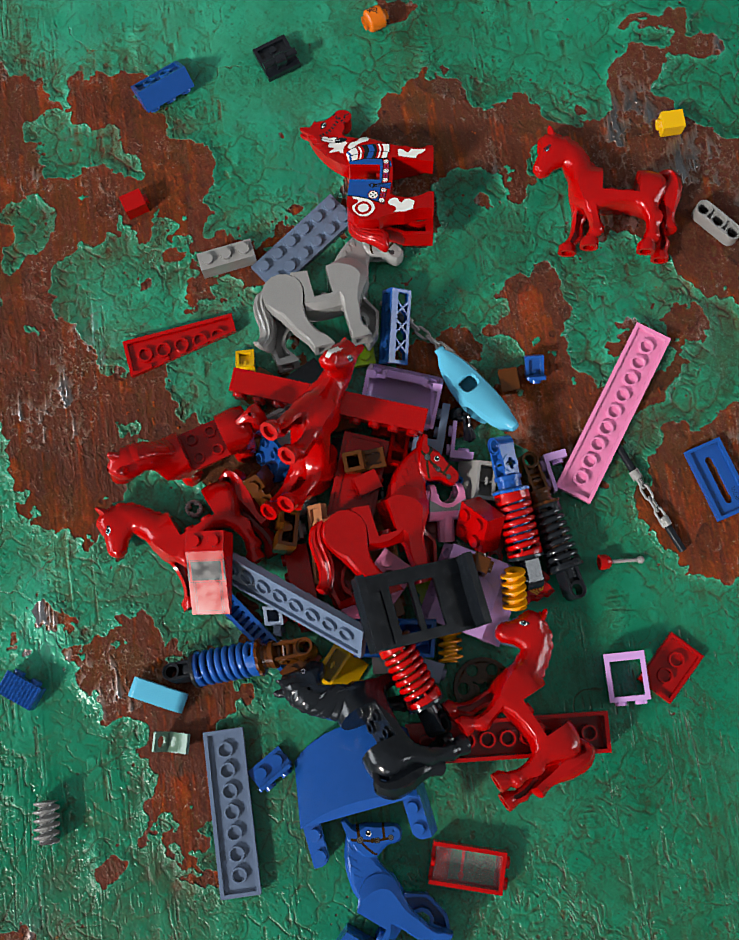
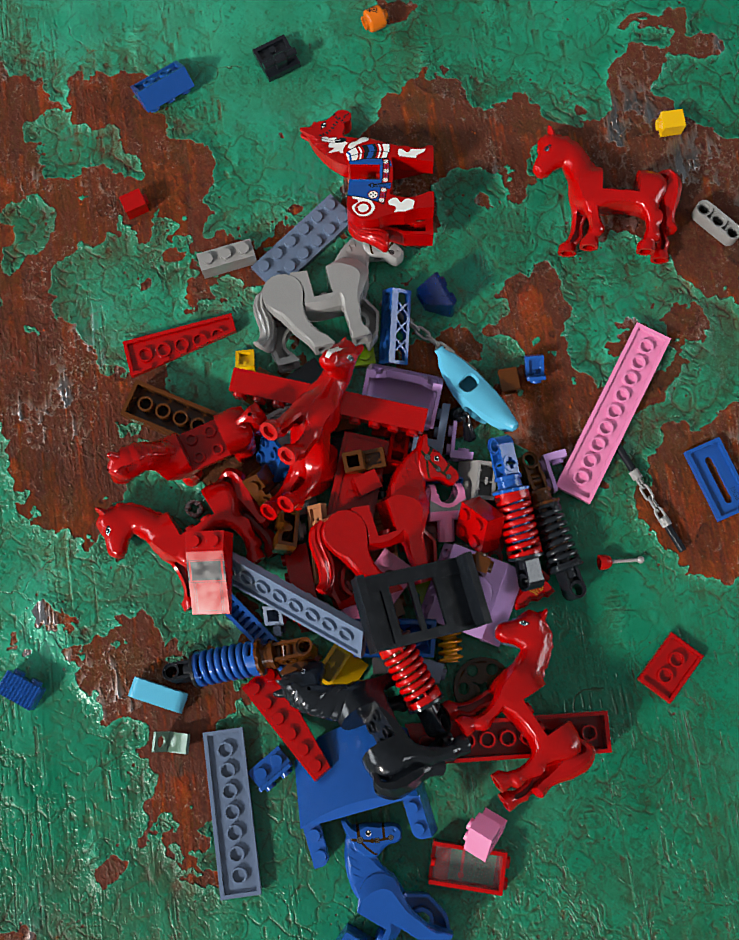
light grey piece [33,800,60,846] -> none
light orange piece [500,566,528,611] -> none
lavender window [603,650,651,706] -> none
none -> reddish brown brick [120,379,231,461]
none -> red wing [242,668,332,782]
none -> clear blue slope [416,272,457,317]
none -> bright pink brick [463,808,507,862]

